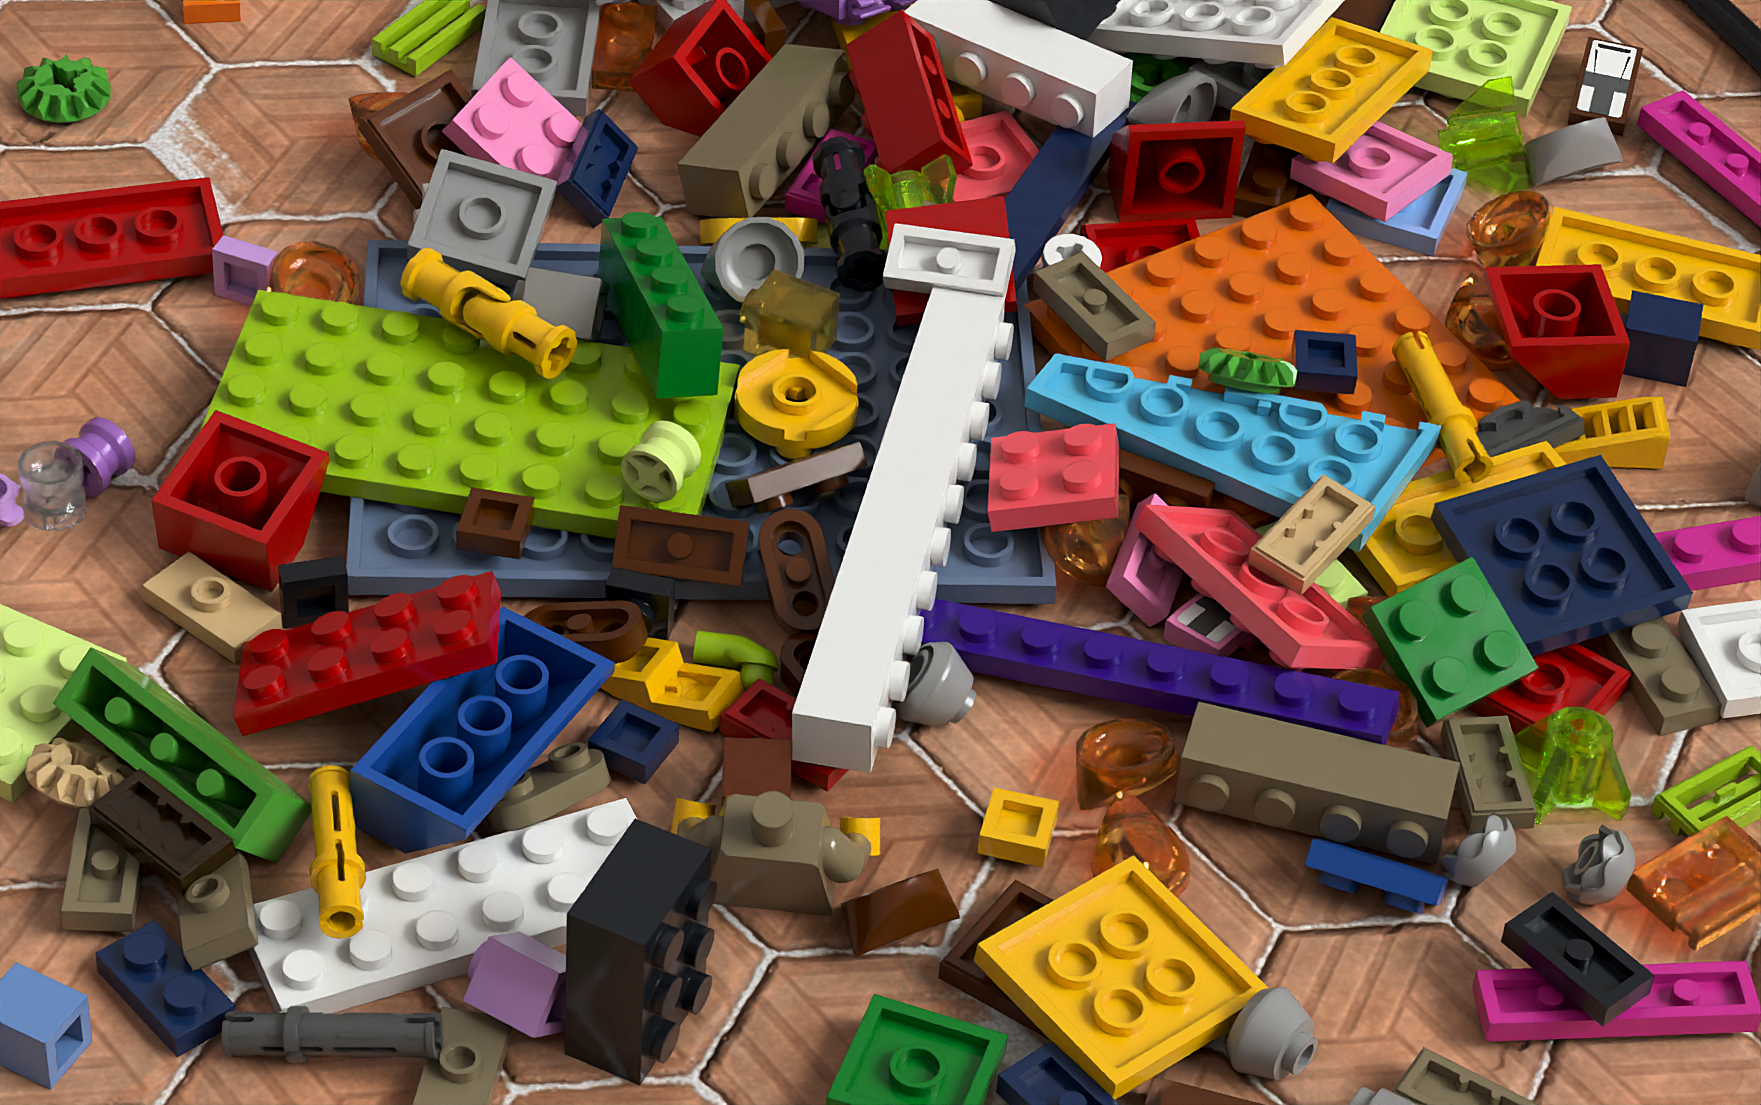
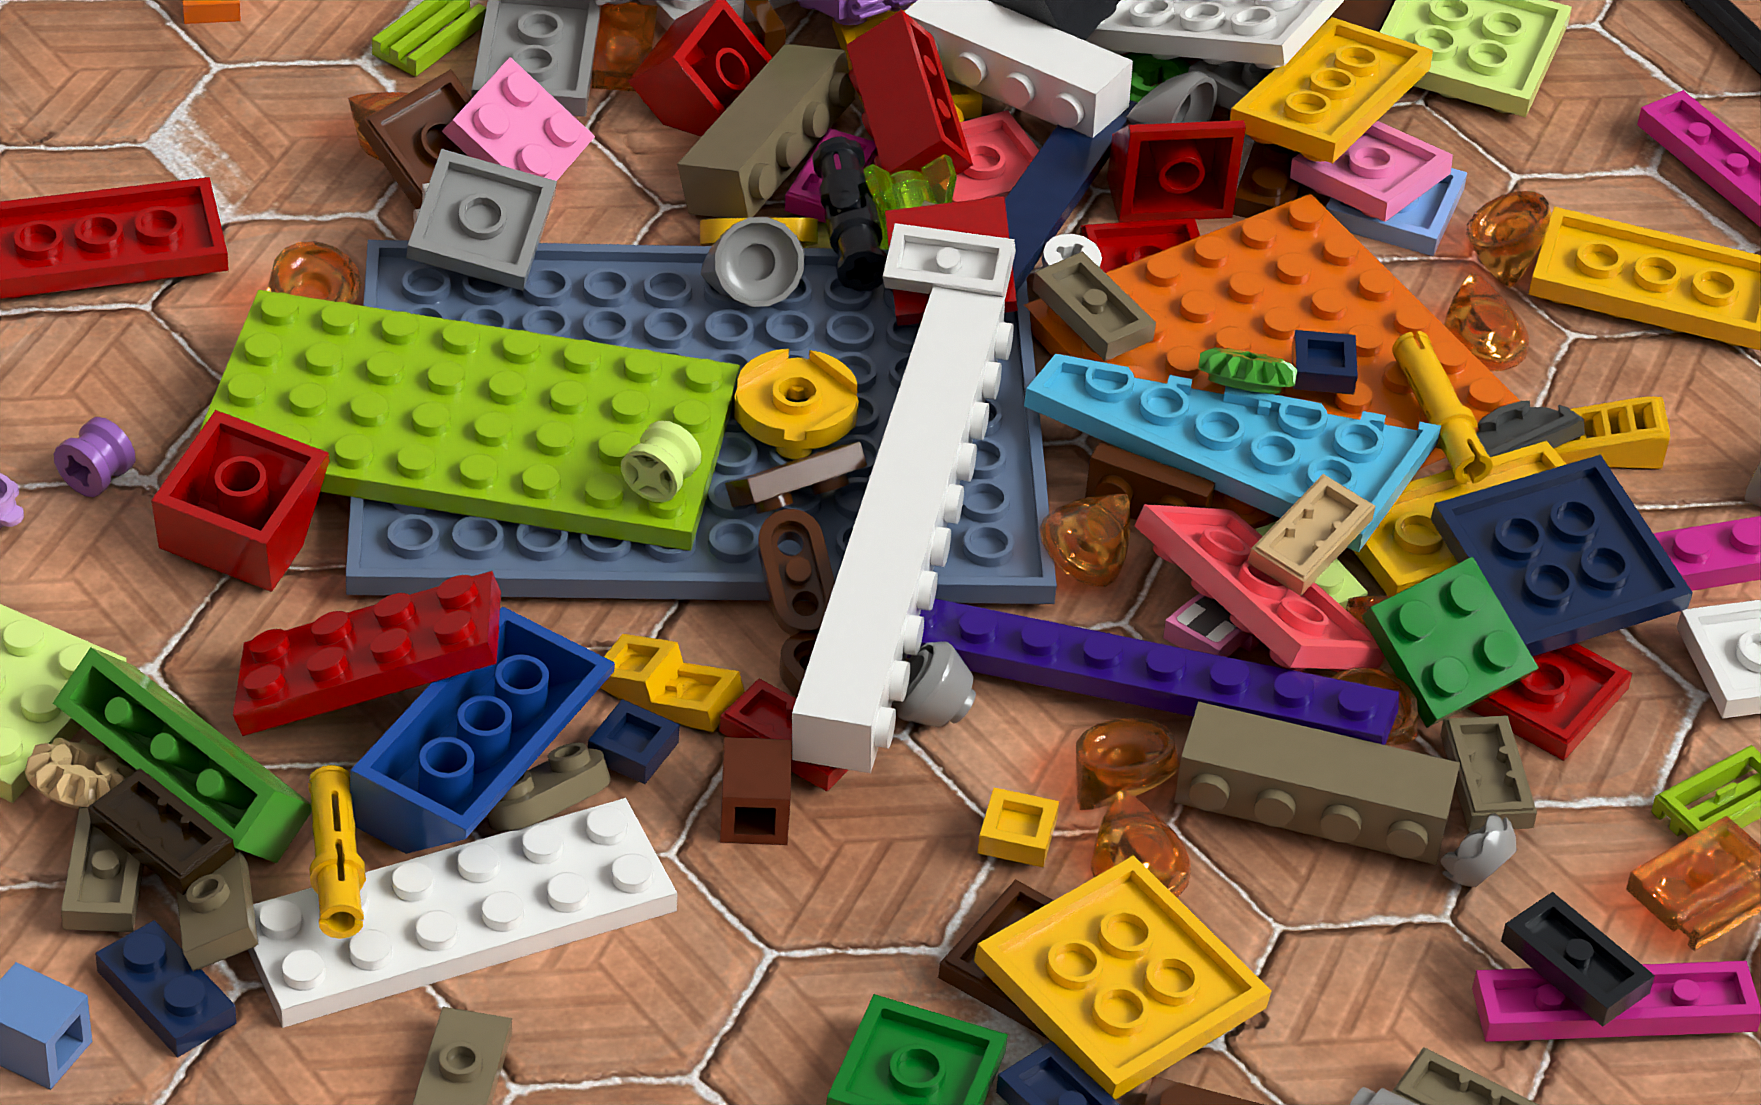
bright green gear [17,54,111,123] -> none
clear wheel [18,441,87,531] -> none
tan plate [142,552,282,664] -> none
lavender plate [212,235,280,306] -> none
dark grey pin [222,1006,443,1063] -> none
black plate [278,556,349,629] -> none
yellow piece [400,247,577,379] -> none
reddish brown plate [456,487,534,560] -> none
lavender brick [463,932,566,1038] -> none
light grey brick [512,267,610,343] -> none
reddish brown plate [523,600,648,664] -> none
dark blue plate [556,109,638,228] -> none
black brick [565,818,717,1085] -> none
green brick [598,212,723,398] -> none
black plate [605,567,675,640] -> none
reddish brown plate [612,505,750,587] -> none
dark tan torso [670,791,880,916] -> none
lime arm [693,630,779,690] -> none
clear yellow brick [740,269,840,359] -> none
reddish brown piece [841,868,960,958] -> none
coral plate [987,423,1119,532] -> none
bright pink plate [1106,493,1184,627] -> none
light grey cone [1226,987,1318,1080] -> none
blue plate [1305,838,1449,914] -> none
clear neon green brick [1438,76,1529,193] -> none
red slope [1483,264,1630,399] -> none
clear neon green brick [1514,707,1631,825] -> none
light grey piece [1523,117,1623,187] -> none
light grey plate [1563,825,1636,905] -> none
slope [1567,37,1643,136] -> none
dark tan plate [1601,617,1722,736] -> none
dark blue brick [1619,290,1704,387] -> none

